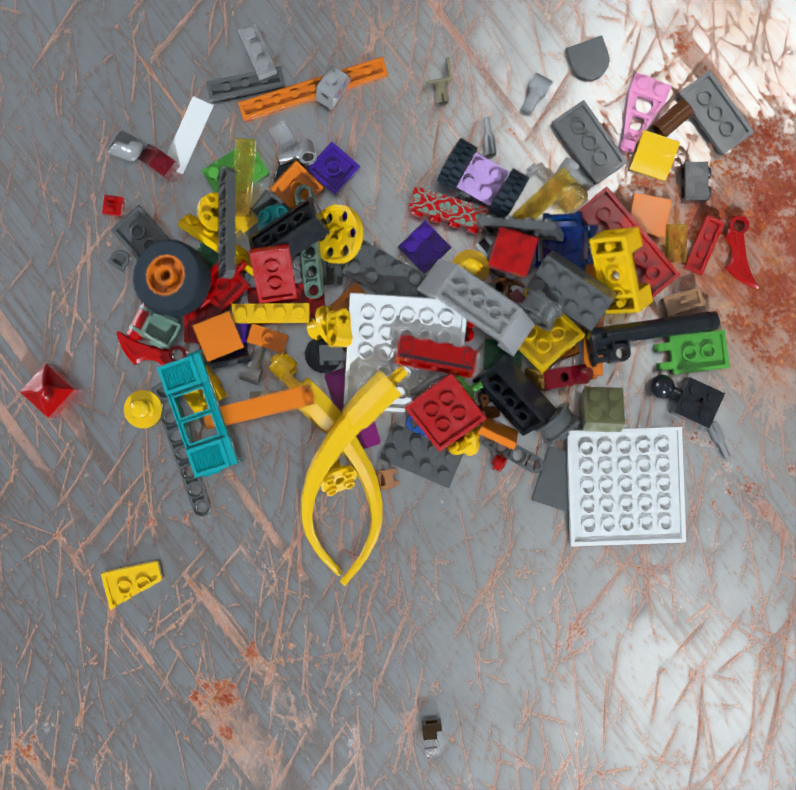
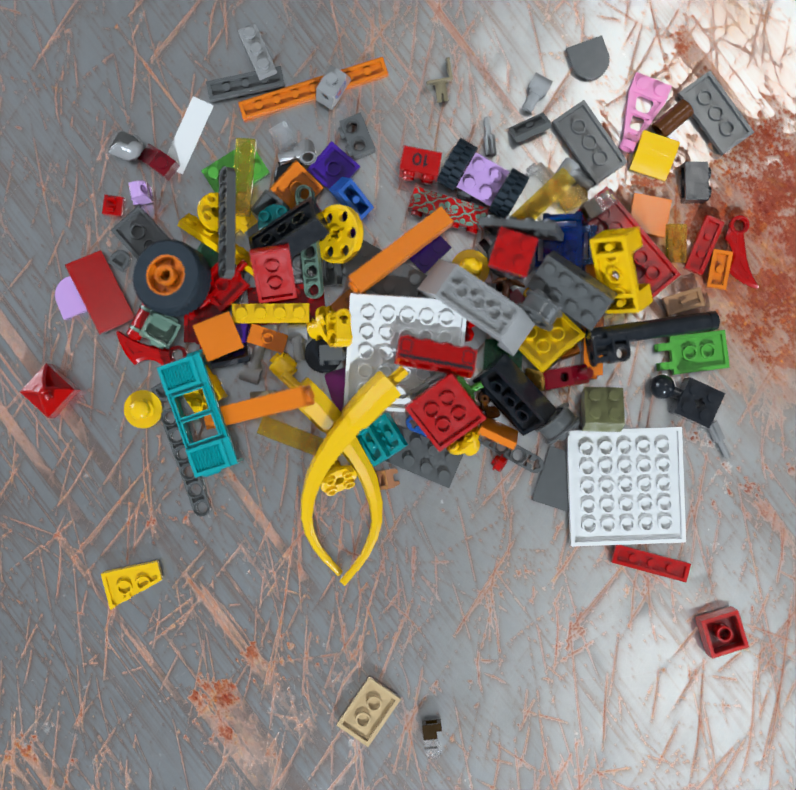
none -> lavender tile [55,276,87,320]
none -> red tile [65,250,135,335]
none -> lavender leg [128,181,154,206]
none -> clear yellow plate [257,416,324,456]
none -> light grey pin [288,323,308,361]
none -> blue brick [329,177,374,220]
none -> tan plate [337,676,401,747]
none -> dark grey brick [338,112,376,160]
none -> orange brick [348,206,453,294]
none -> teal slope [356,412,408,467]
none -> red brick [399,145,442,185]
none -> dark grey plate [509,113,552,143]
none -> leg [579,189,619,222]
none -> red plate [611,545,691,582]
none -> red brick [695,606,750,659]
none -> orange plate [705,249,733,290]

